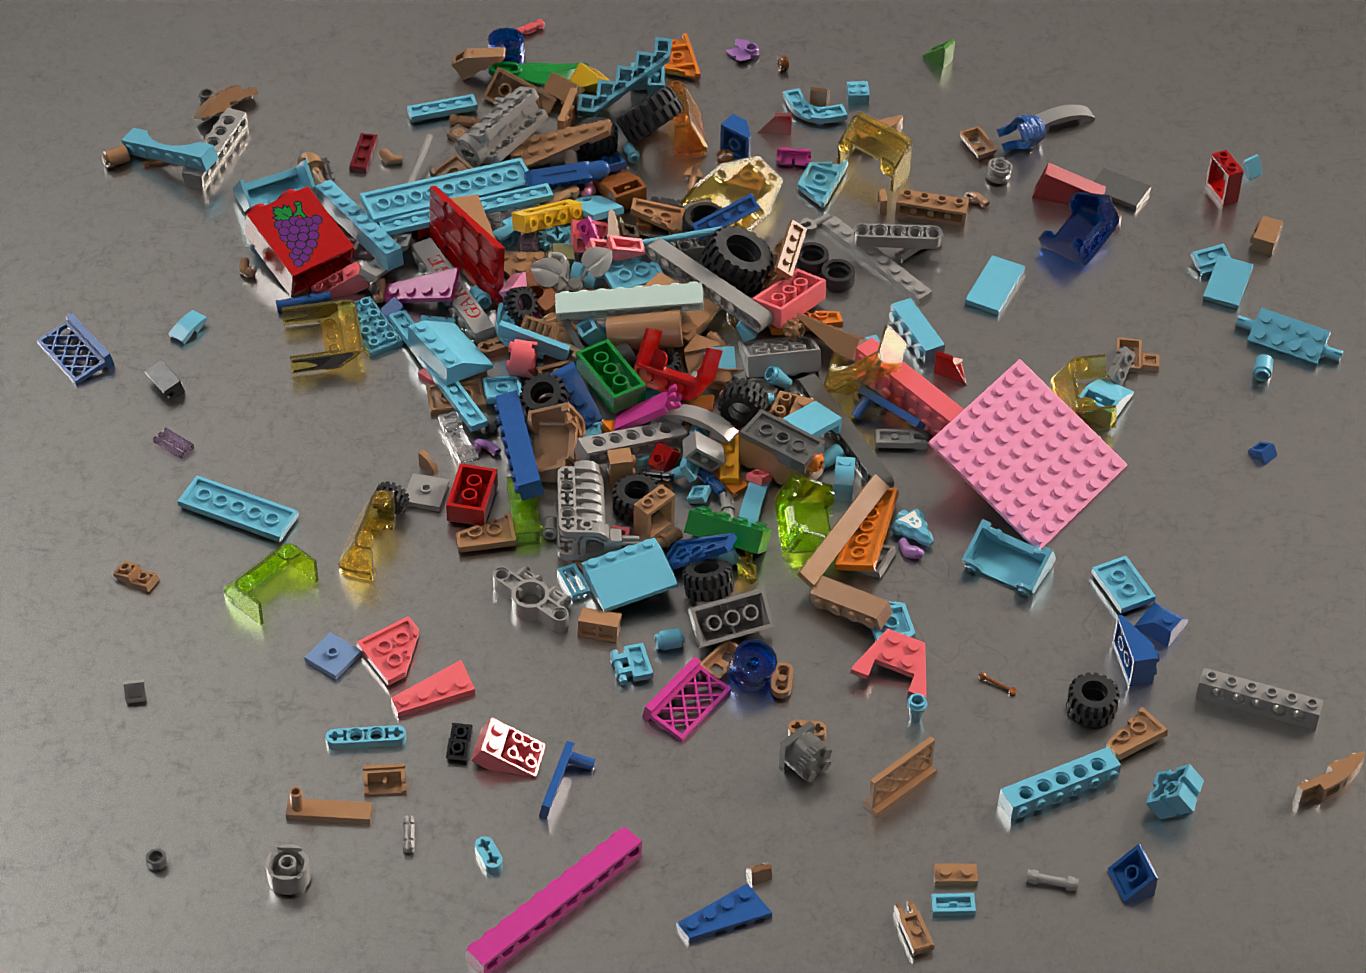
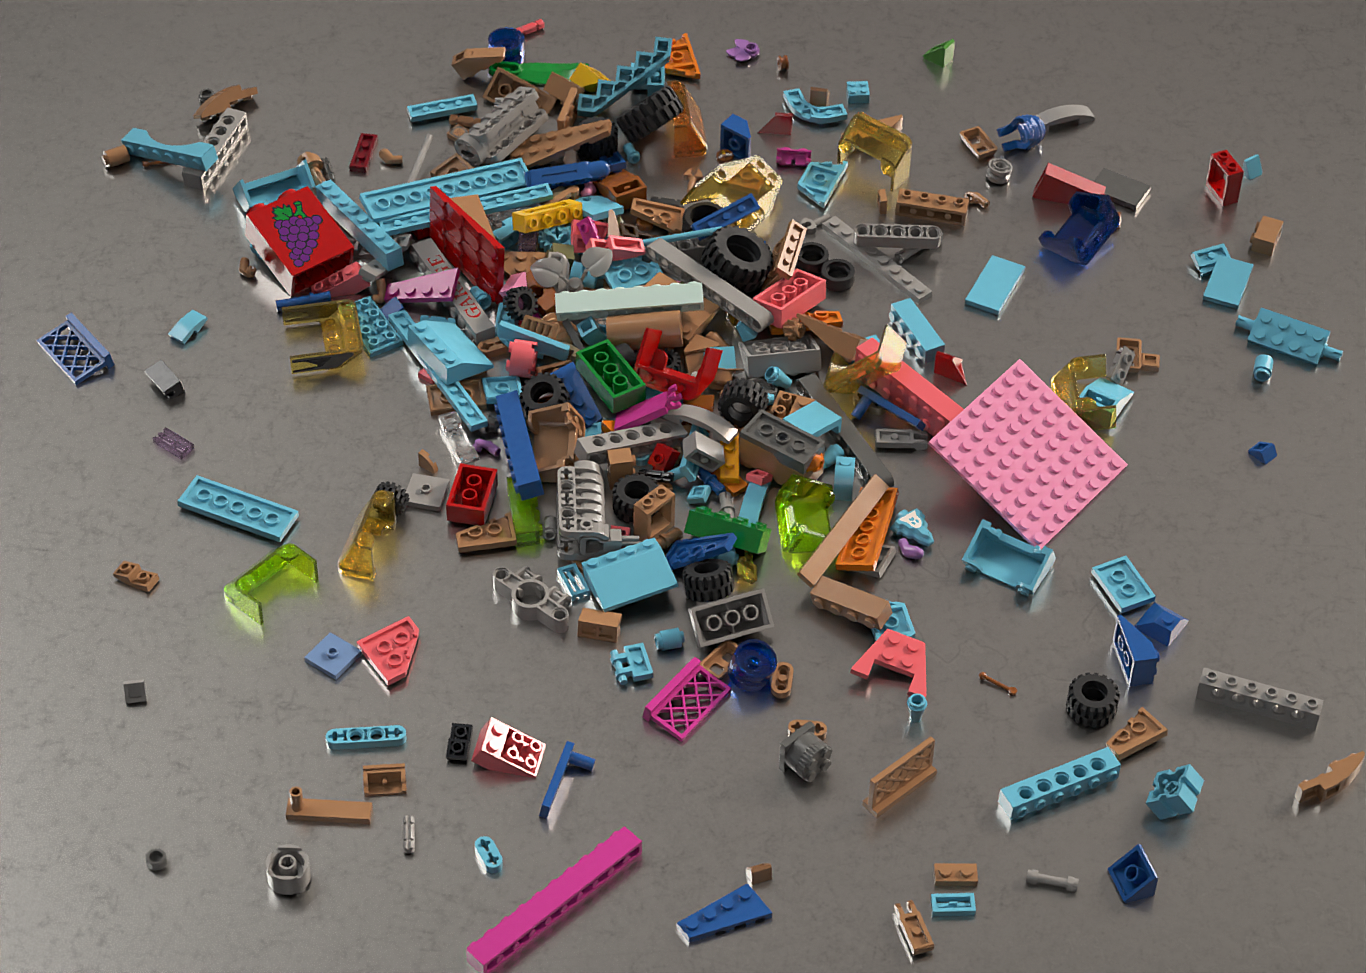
coral wing [391,660,475,718] -> none

